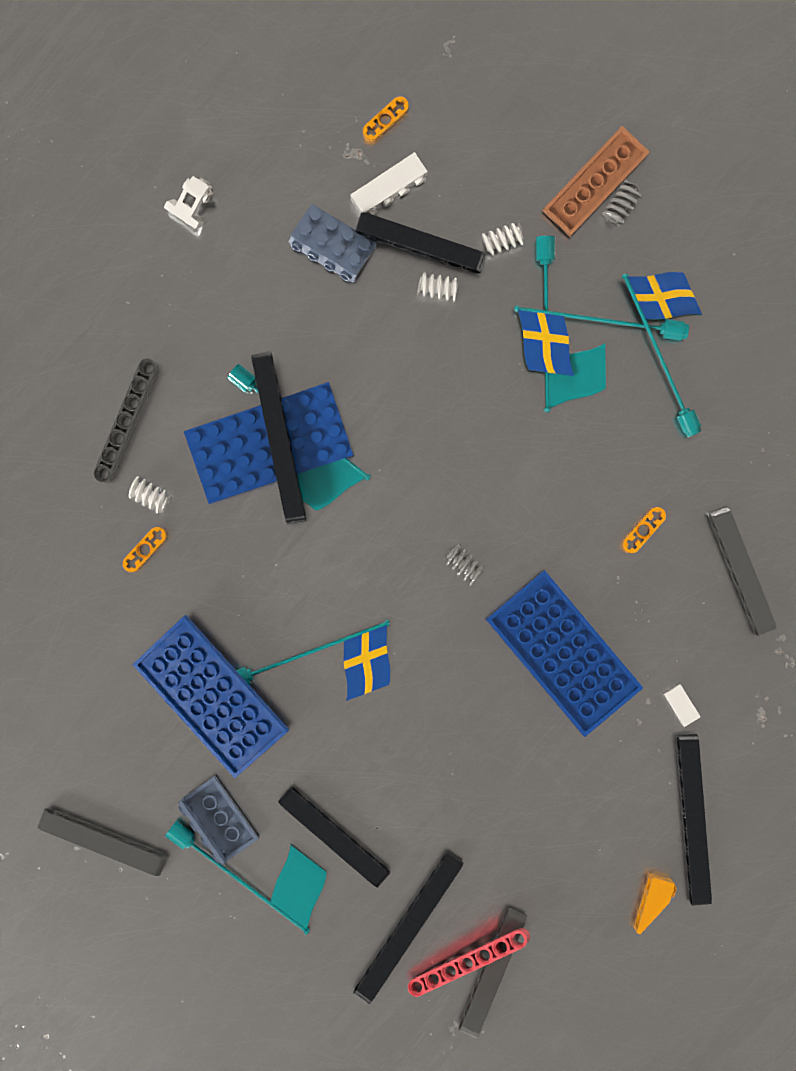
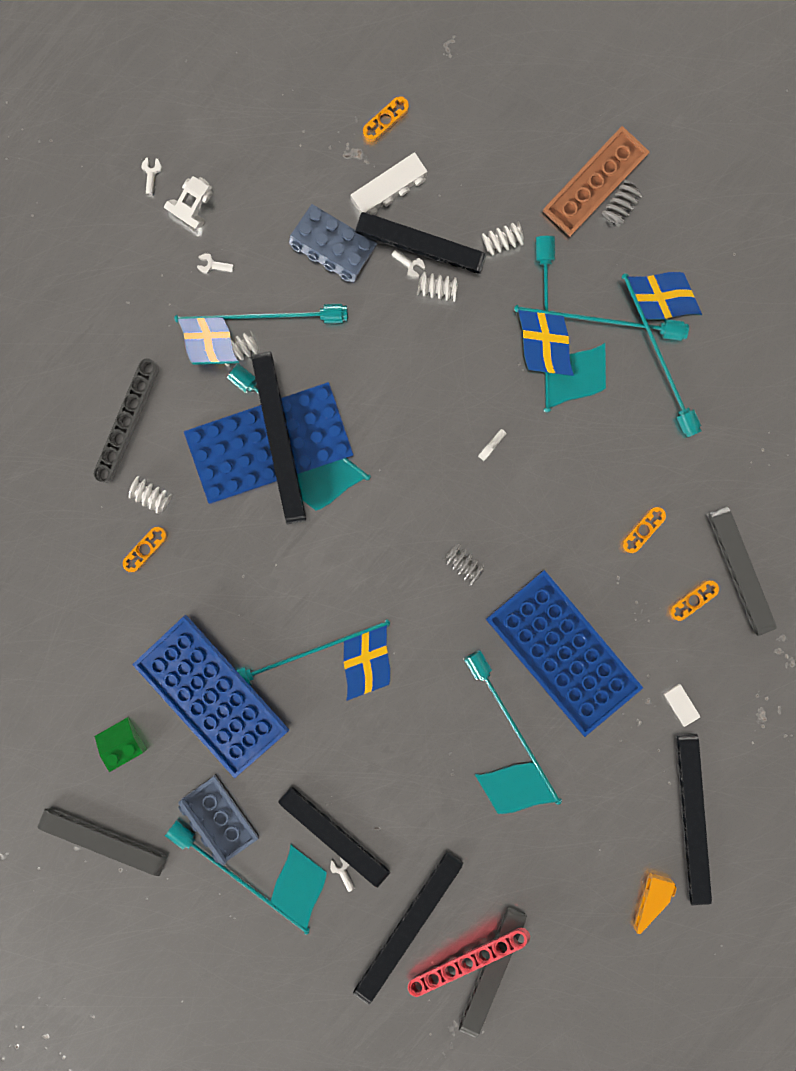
none -> green slope [94,717,147,772]
none -> white bar [141,158,162,195]
none -> flag [174,304,348,365]
none -> white bar [197,254,234,274]
none -> white piece [225,331,258,367]
none -> white bar [330,857,355,892]
none -> white bar [392,249,425,278]
none -> teal flag [464,650,562,814]
none -> white bar [478,429,506,461]
none -> light orange beam [669,580,719,621]

